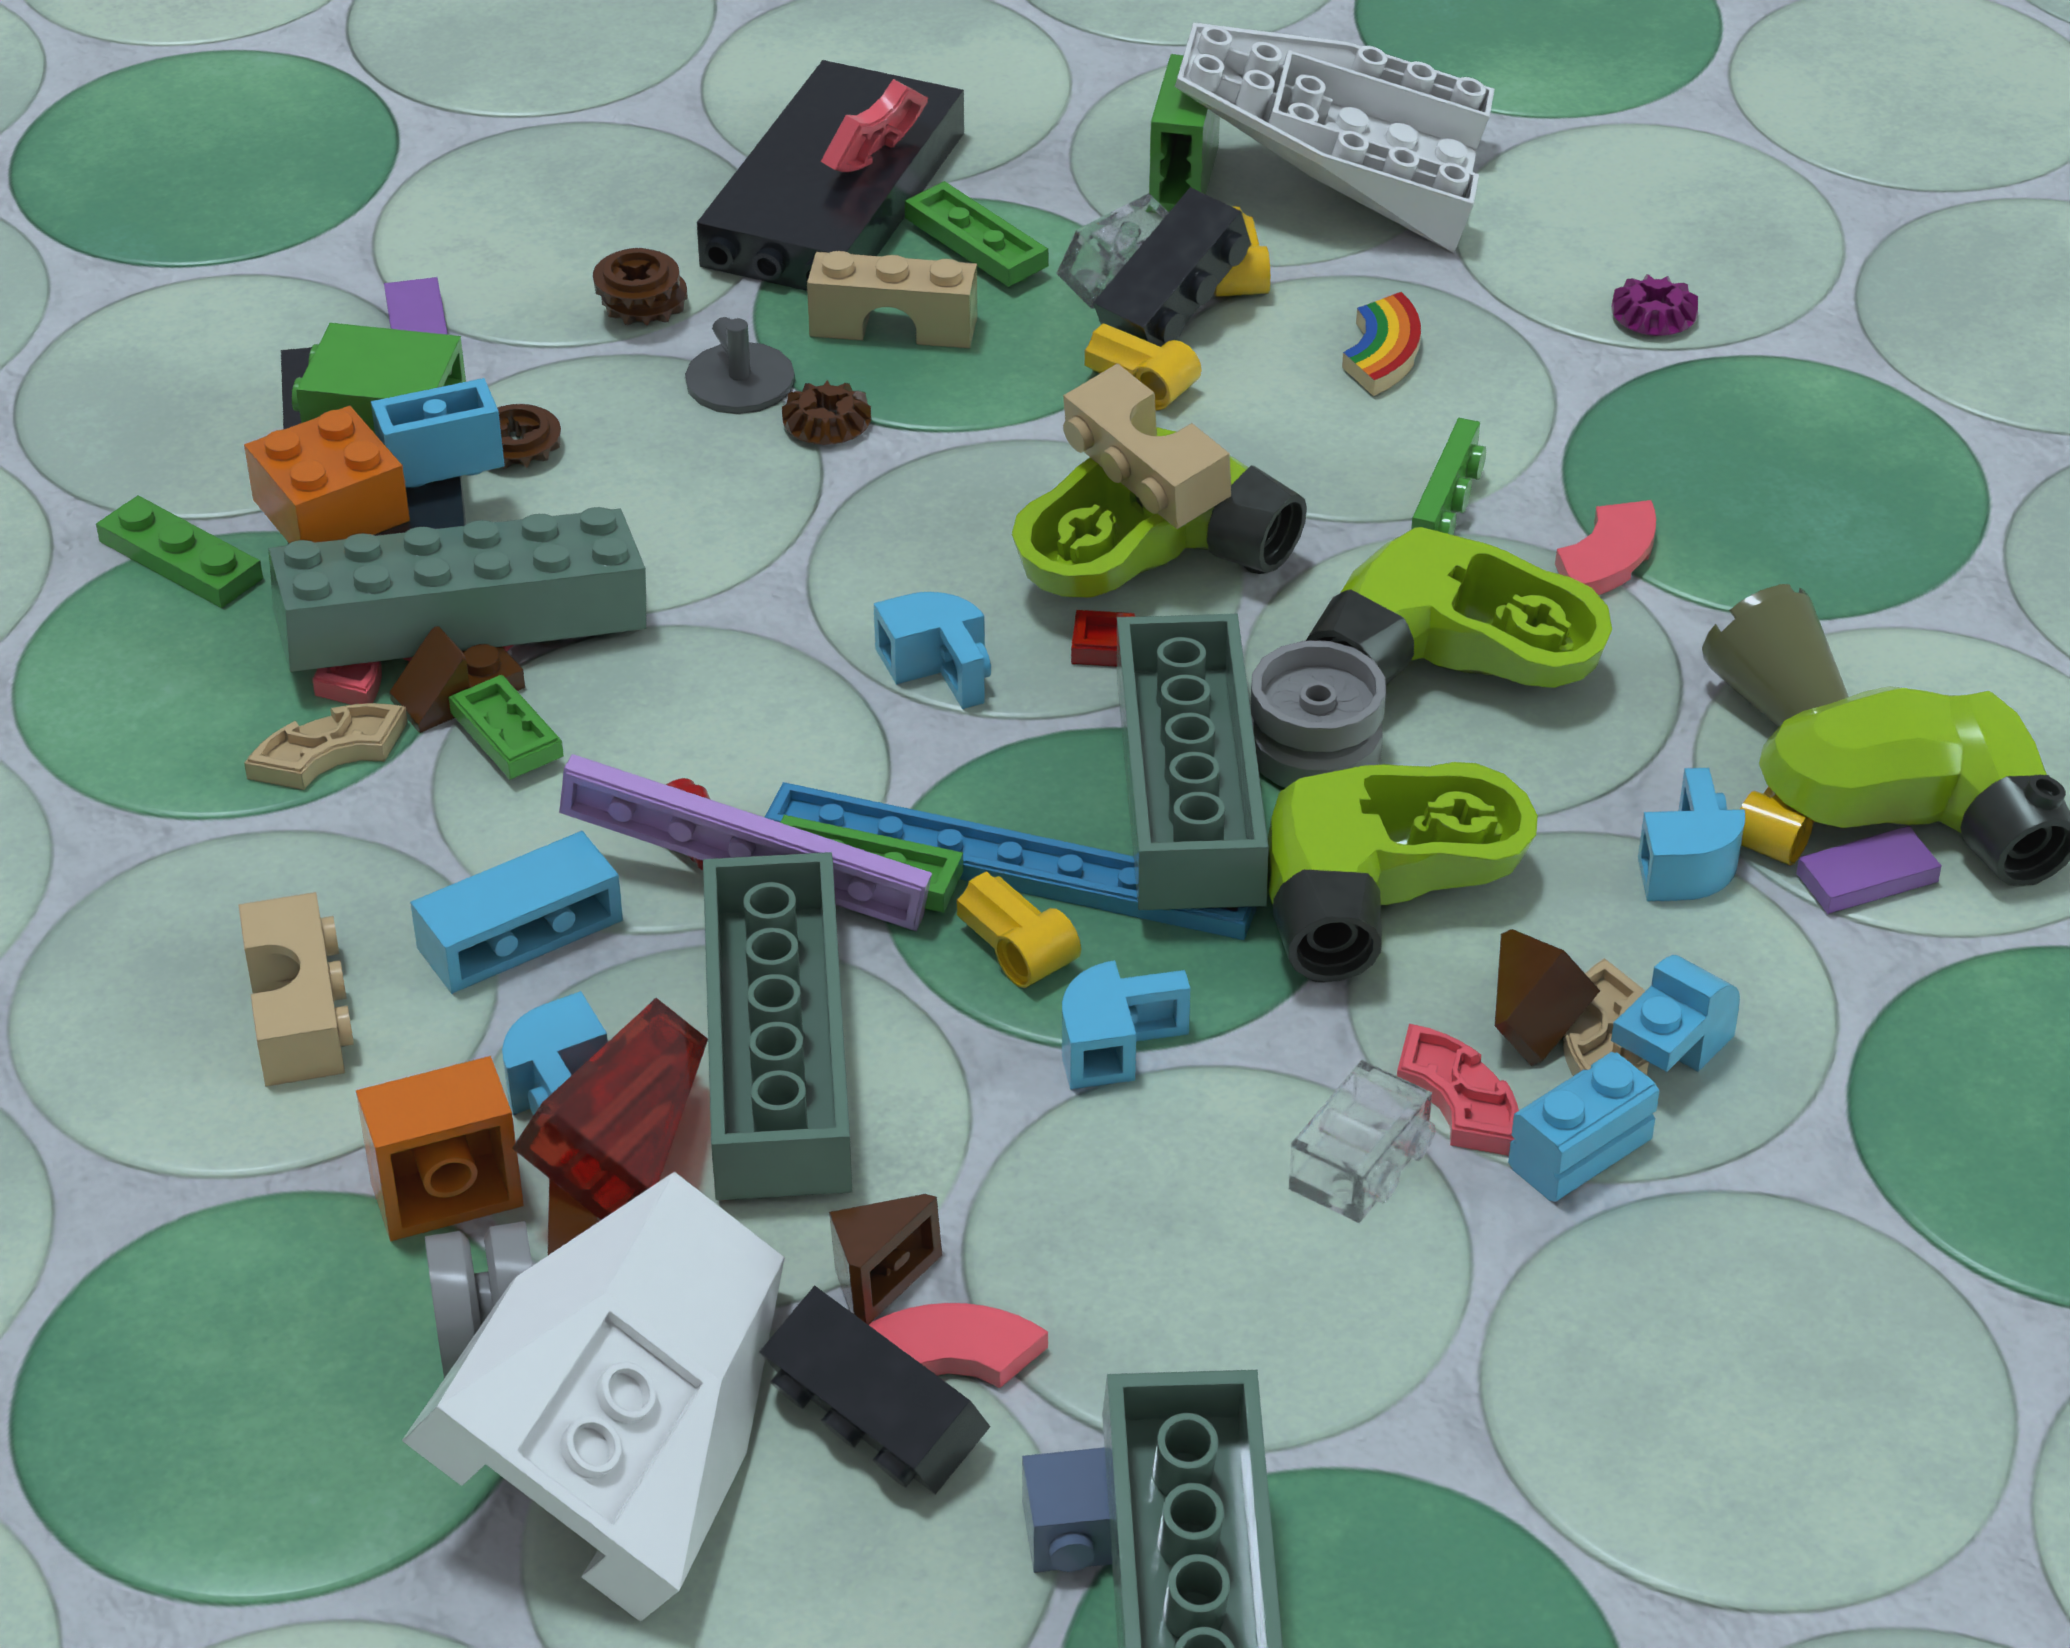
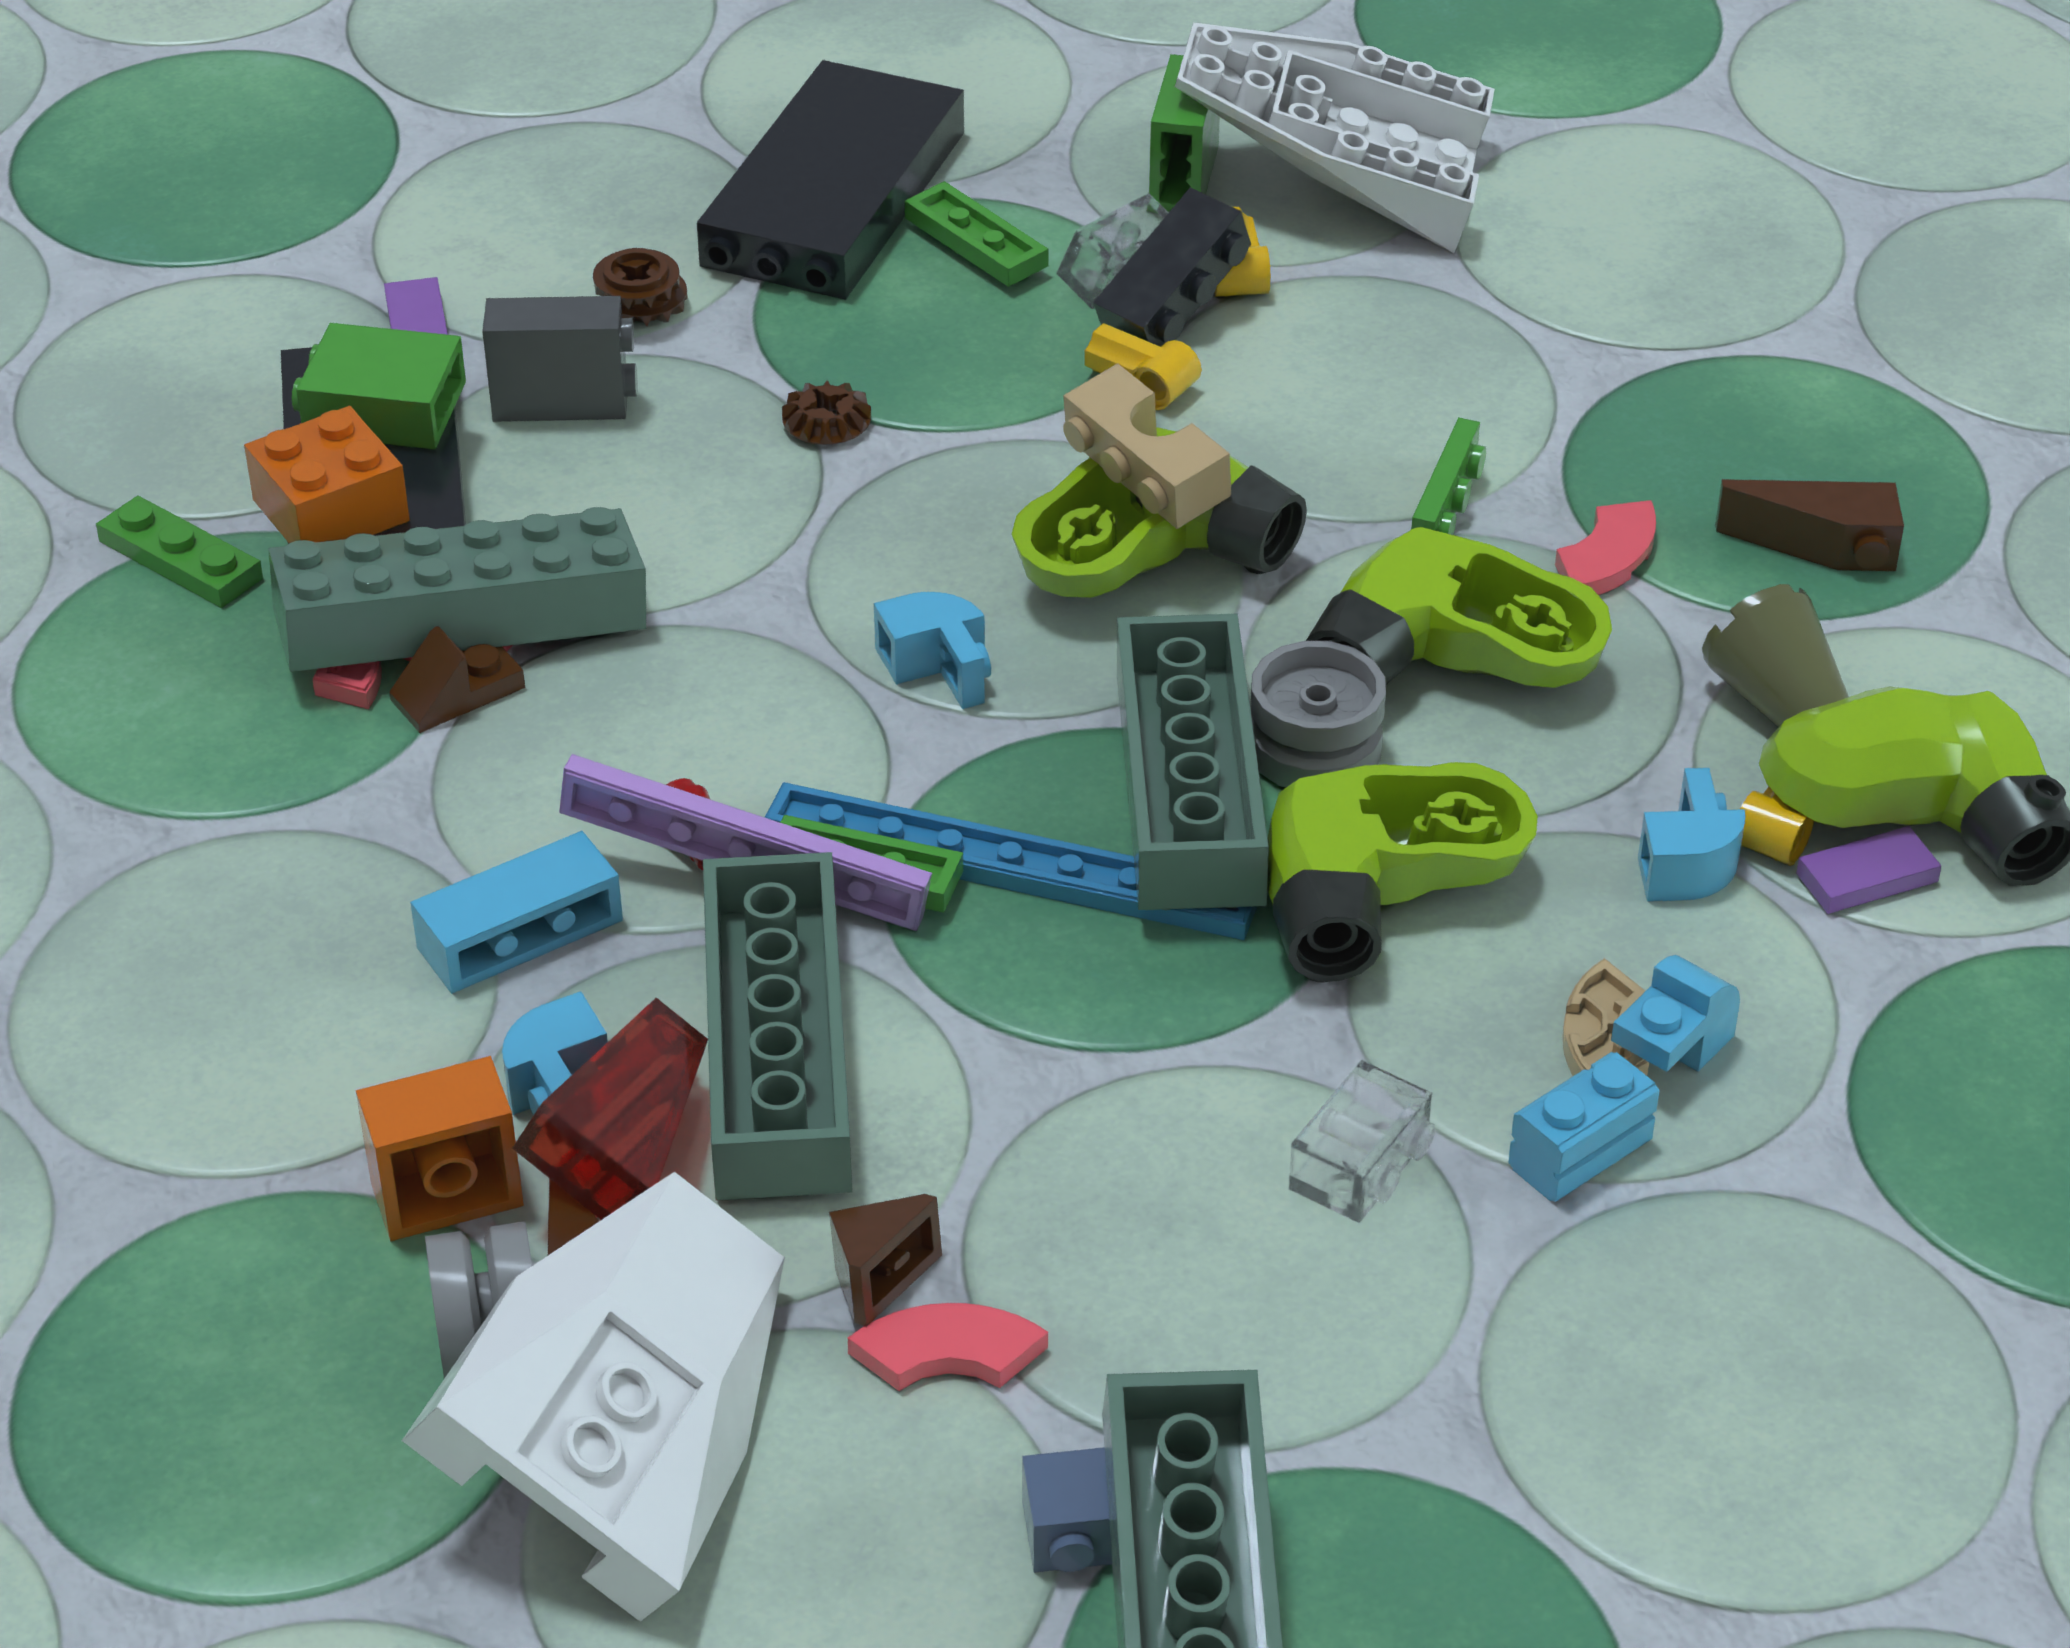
tan arch [238,892,354,1087] -> none
tan tile [244,703,408,790] -> none
medium azure brick [371,378,505,488] -> none
bright green plate [449,675,564,780] -> none
reddish brown gear [497,404,561,469] -> none
dark grey shield [685,317,795,414] -> none
black brick [759,1285,991,1495] -> none
tan arch [807,251,977,348] -> none
coral tile [820,79,928,172] -> none
yellow piece [957,871,1081,988] -> none
medium azure brick [1062,960,1191,1090] -> none
red tile [1071,610,1135,667] -> none
tile [1342,292,1421,396] -> none
coral tile [1396,1024,1519,1156] -> none
reddish brown slope [1494,929,1600,1066] -> none
magenta gear [1611,274,1698,336] -> none
none -> dark grey brick [482,296,638,422]
none -> reddish brown slope [1715,479,1904,571]

